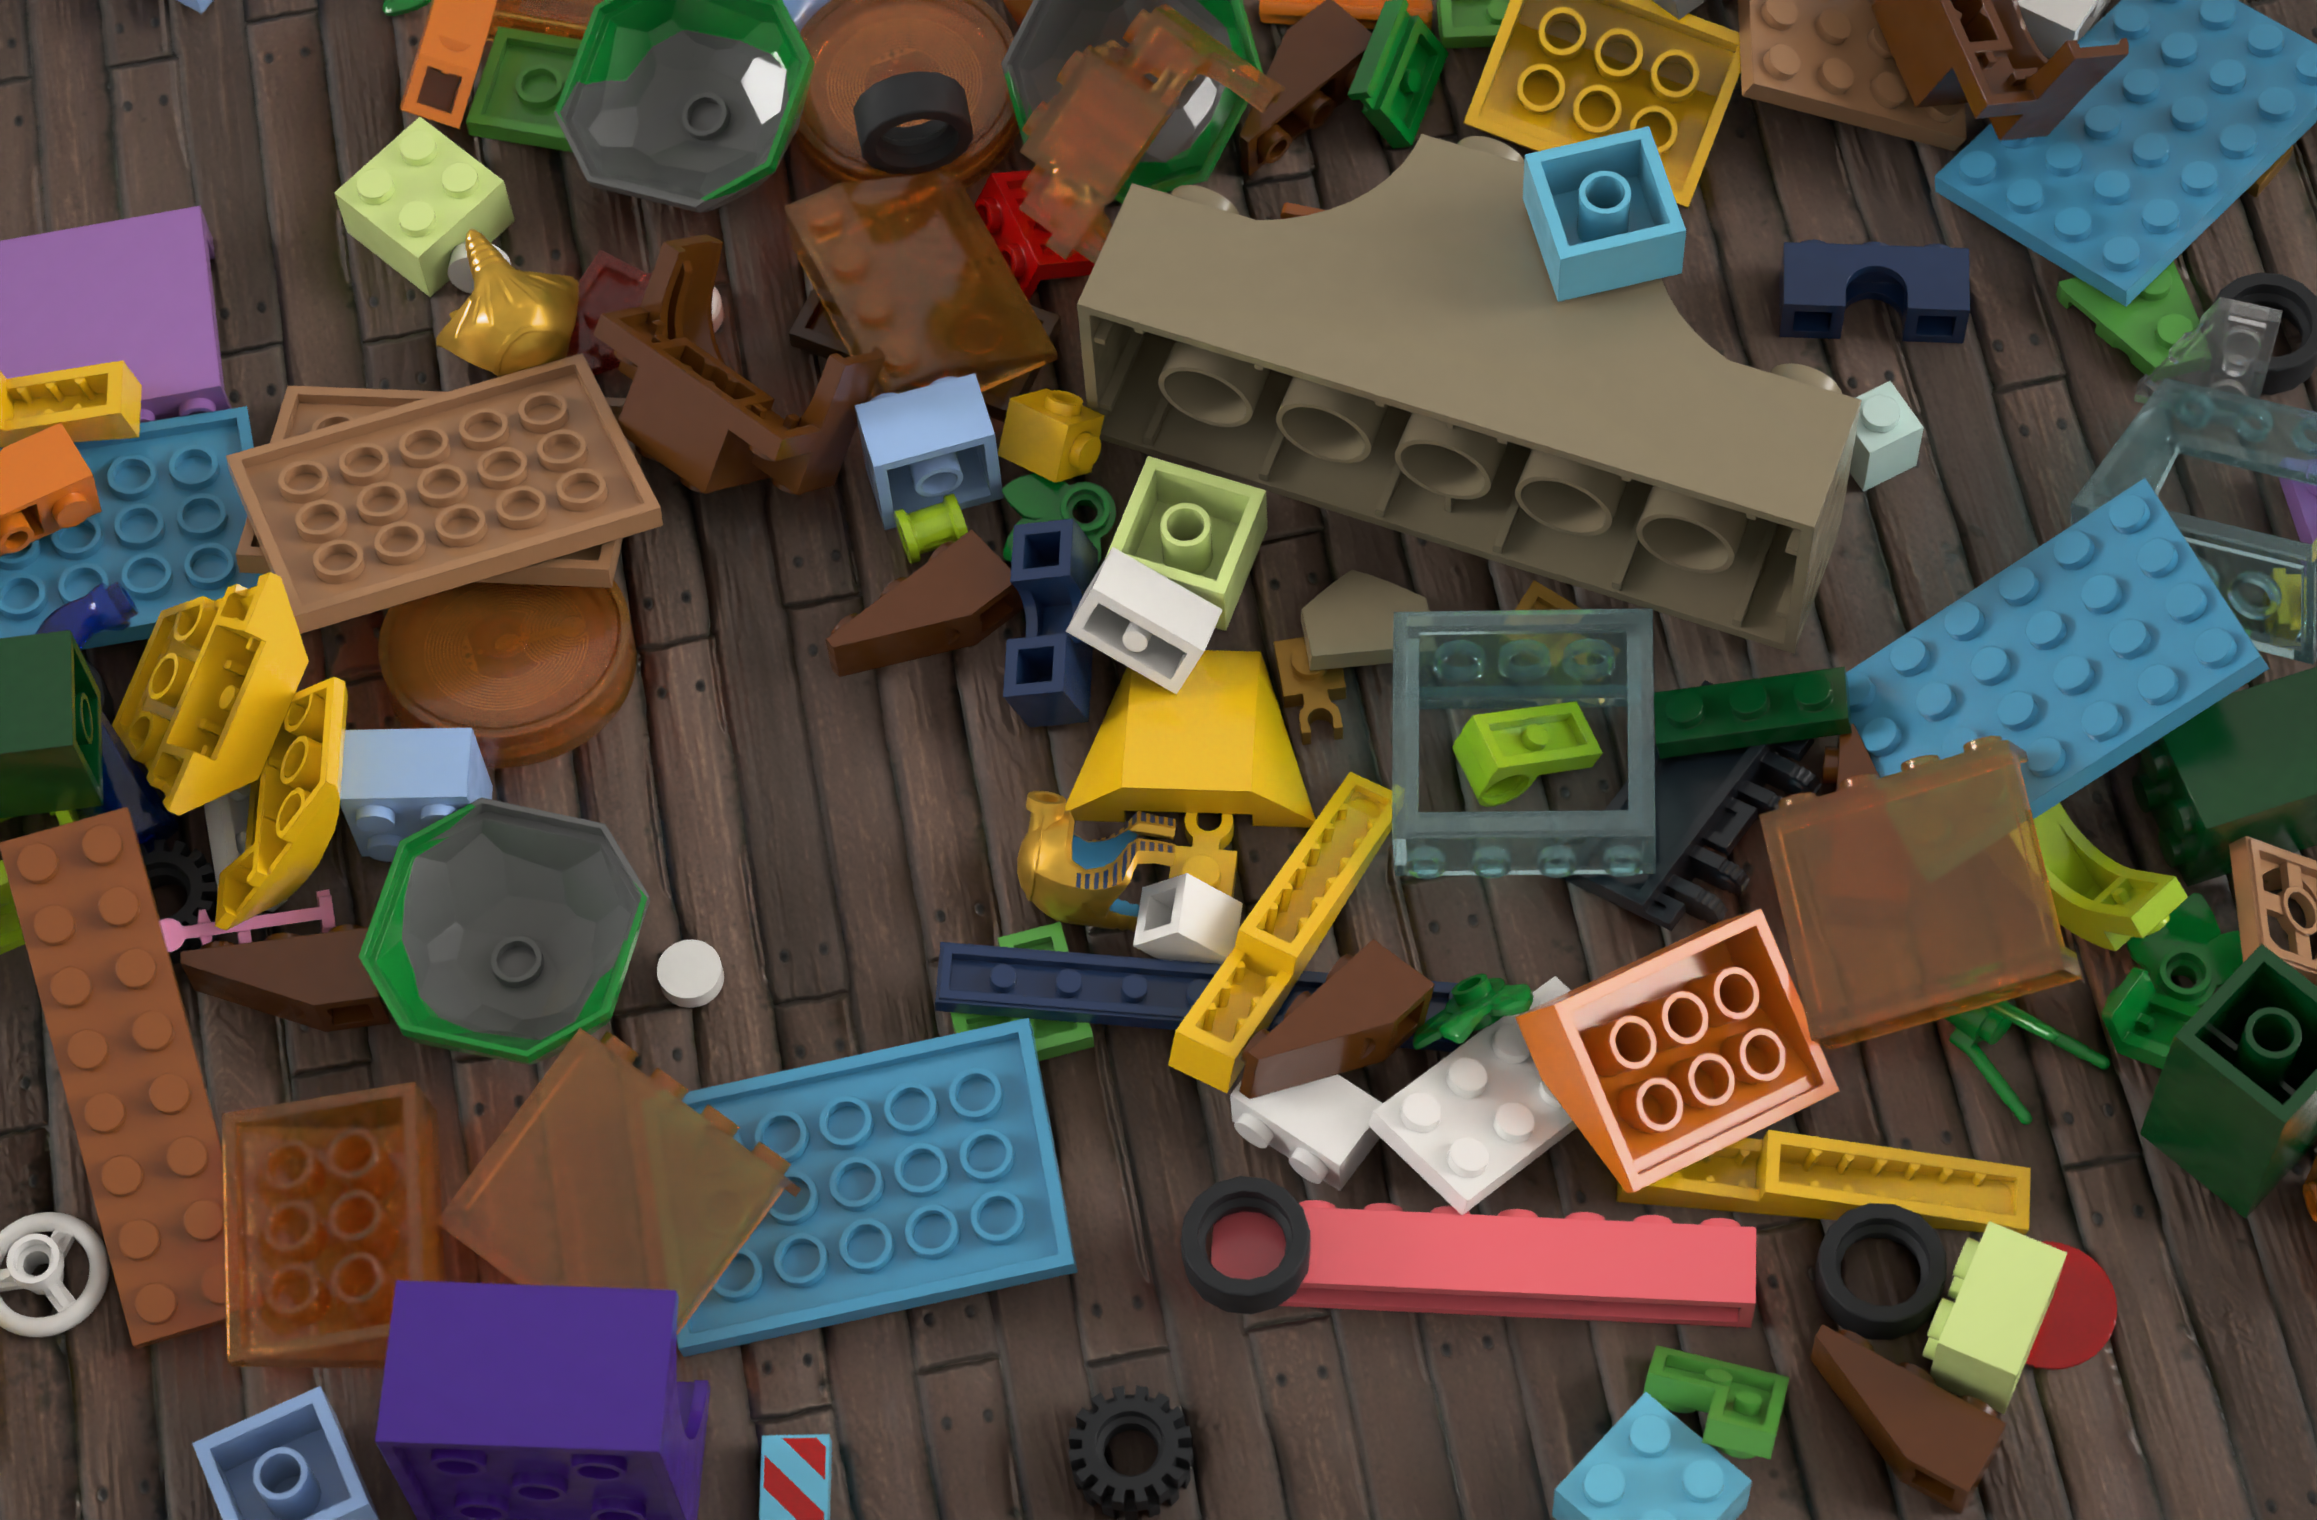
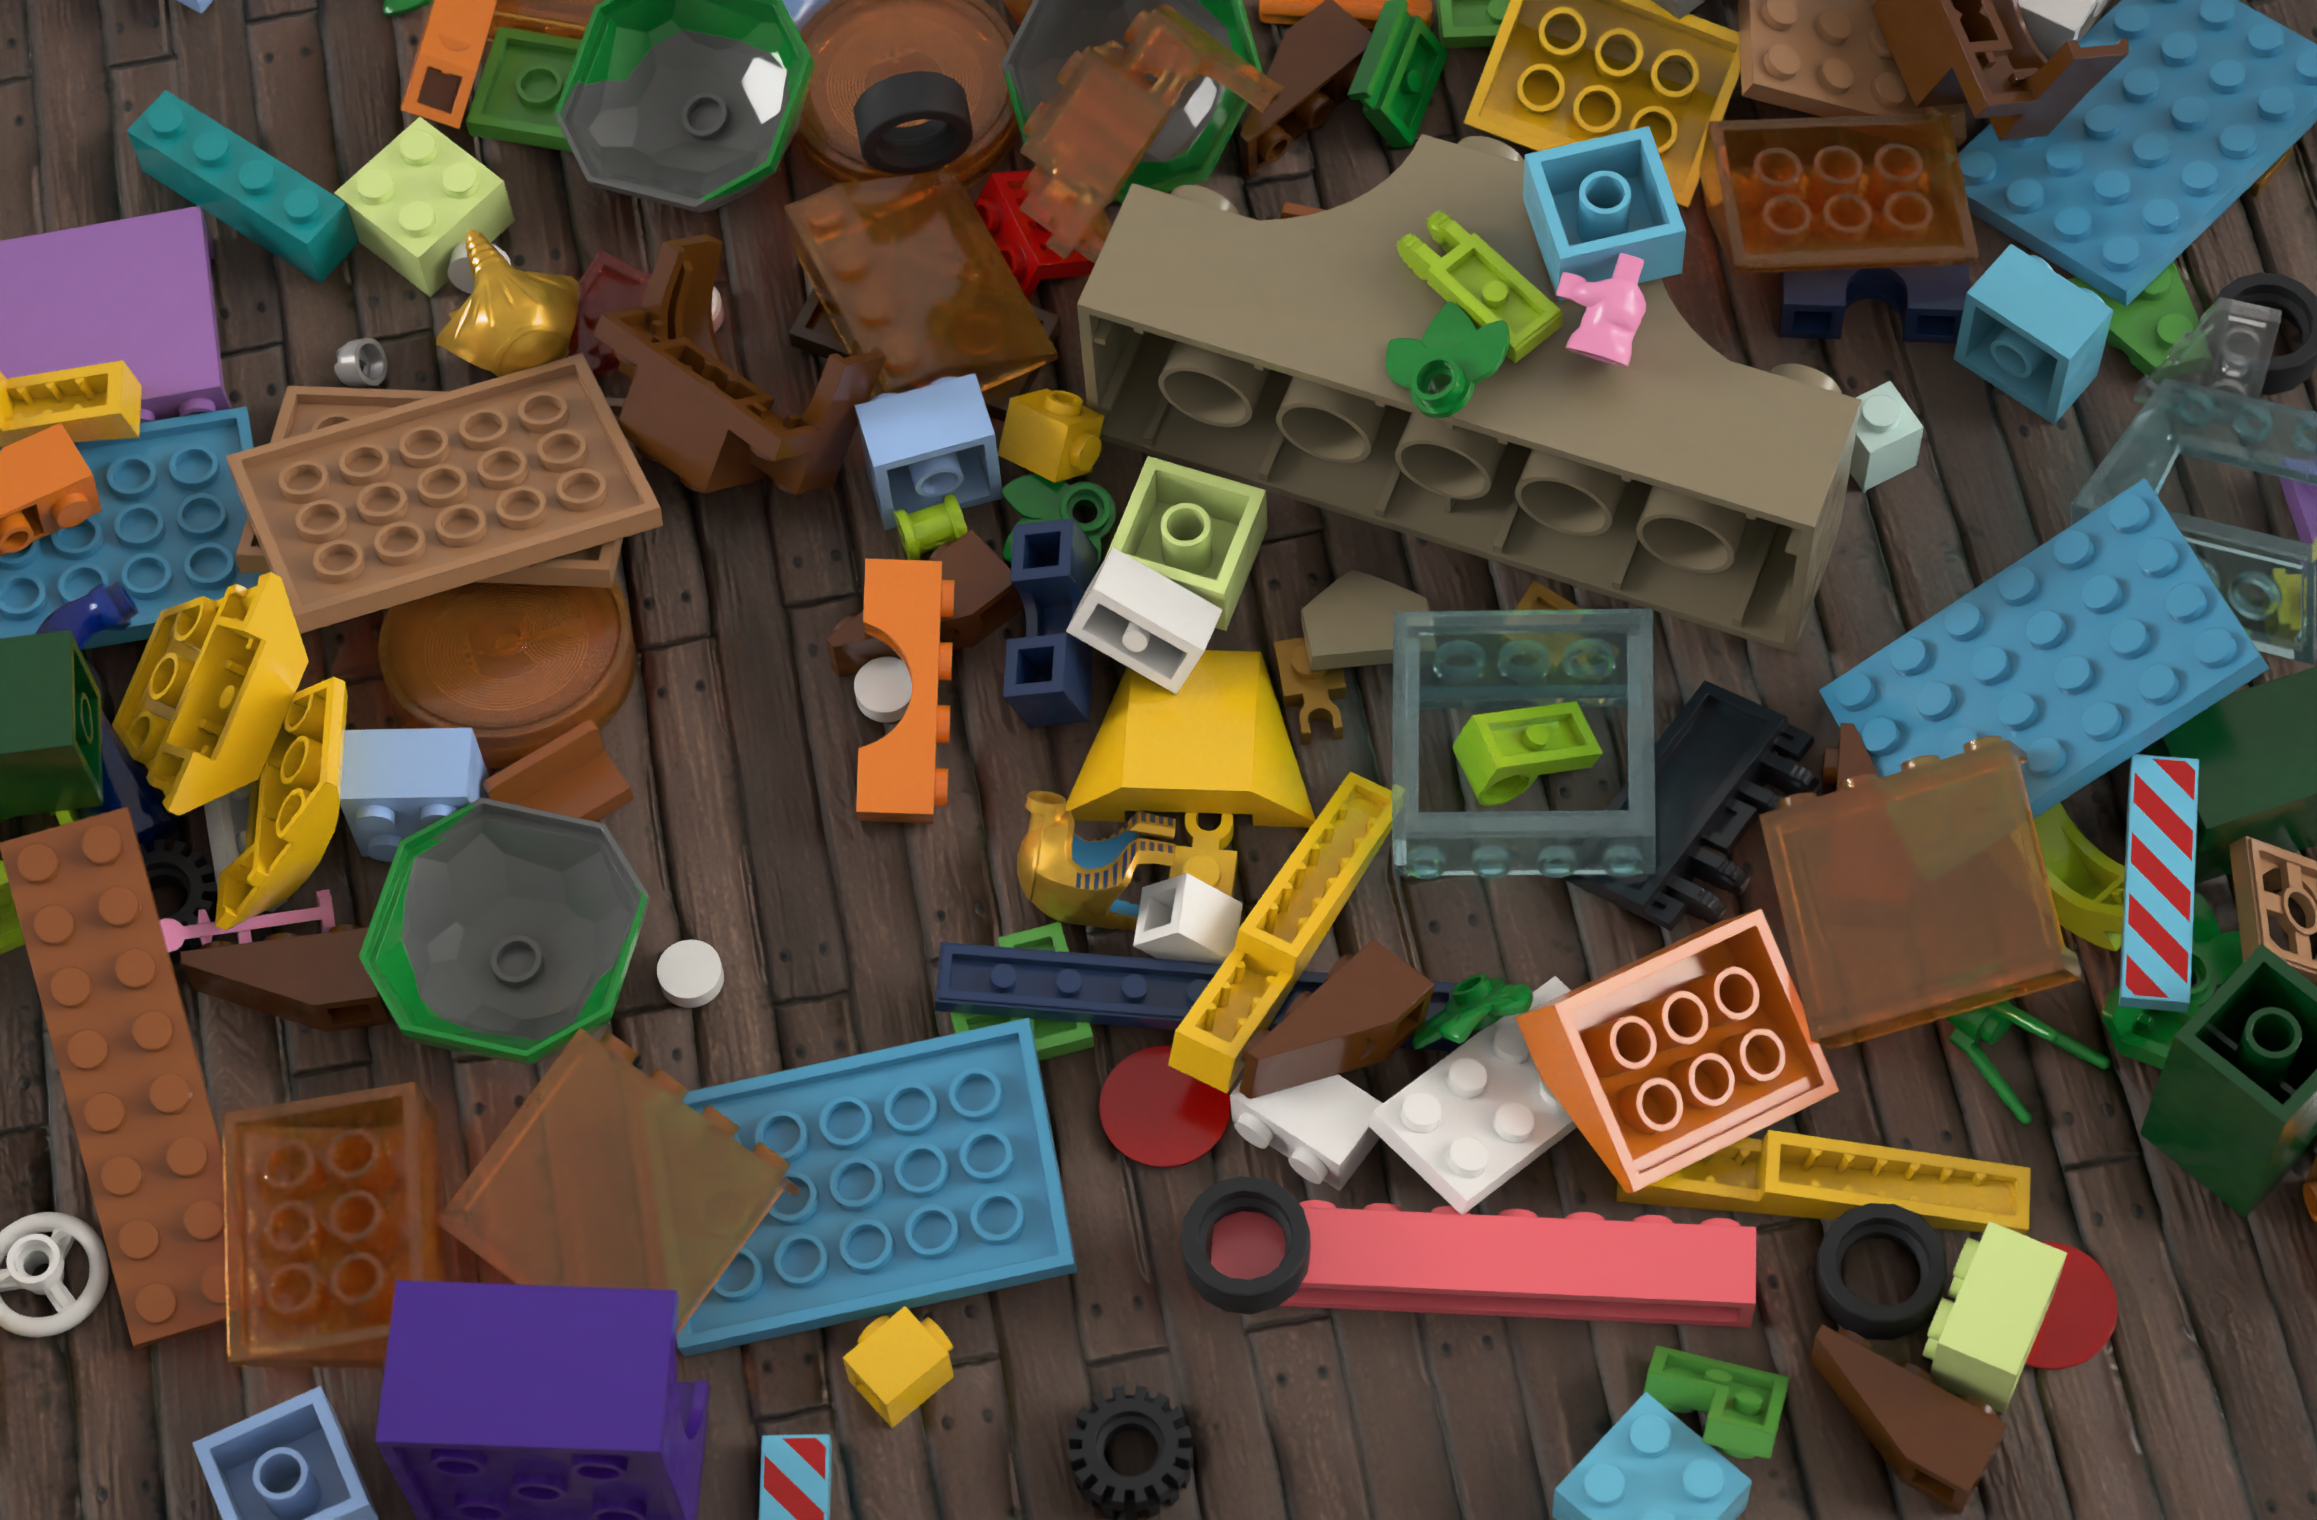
dark green plate [1653,666,1852,759] -> none
none -> teal brick [126,90,359,284]
none -> light grey hinge [334,337,387,388]
none -> dark orange panel [482,719,634,822]
none -> yellow brick [843,1306,954,1428]
none -> white tile [854,657,912,723]
none -> orange arch [856,558,955,824]
none -> red piece [1099,1045,1231,1168]
none -> green plate [1386,301,1510,418]
none -> lime hinge [1396,210,1563,364]
none -> bright pink piece [1556,253,1646,368]
none -> clear orange slope [1699,113,1979,273]
none -> medium azure brick [1954,244,2113,425]
none -> tile [2119,754,2199,1012]

